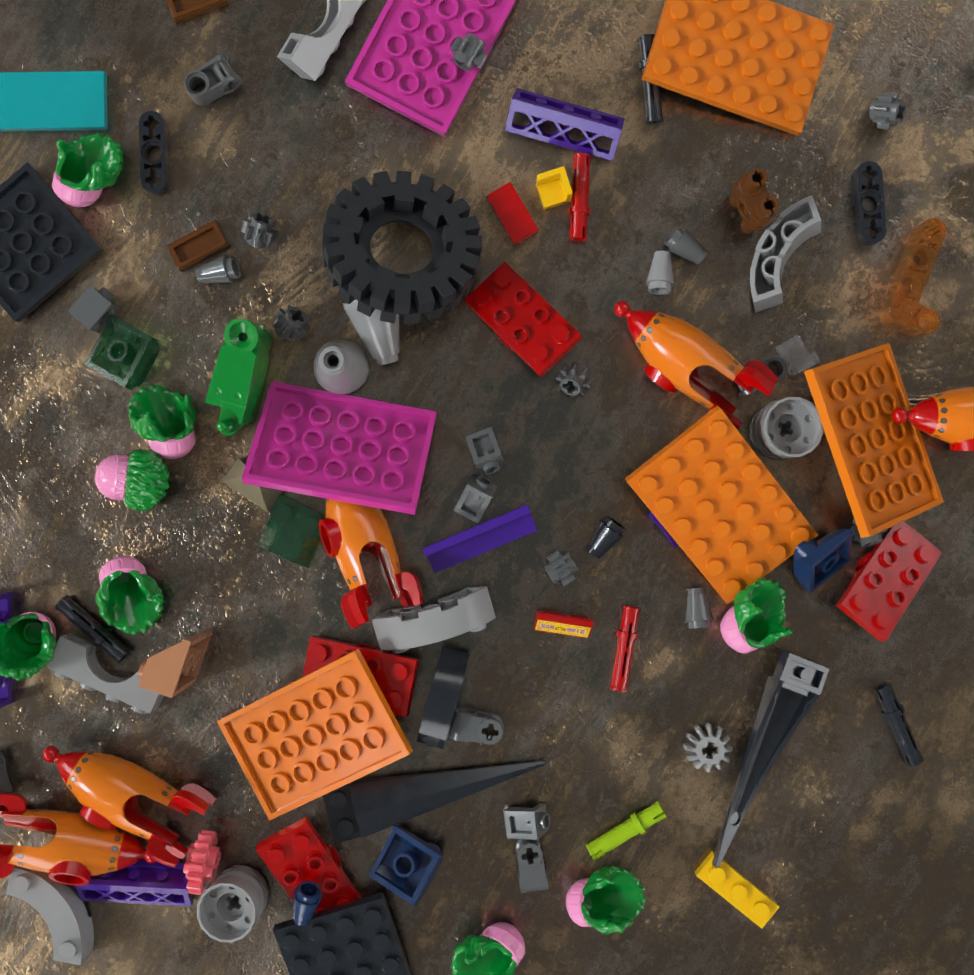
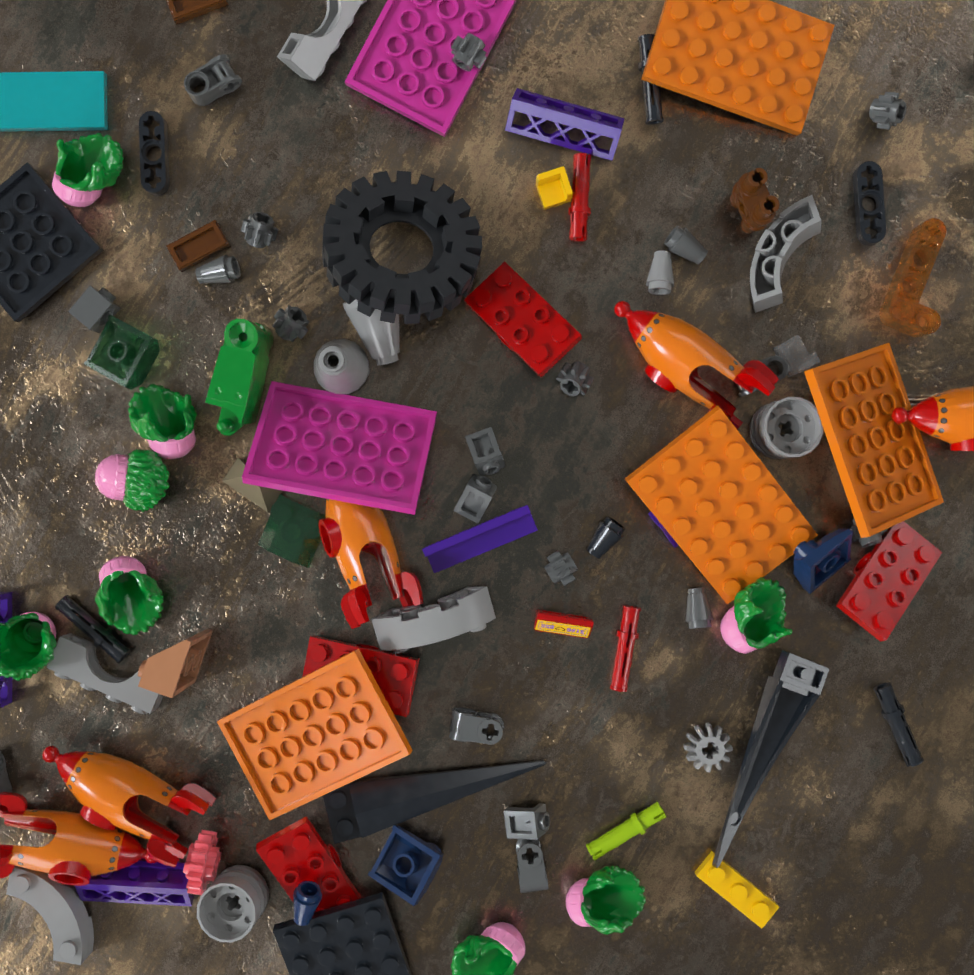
black arch [416,646,470,749] -> none
red tile [486,182,539,246] -> none

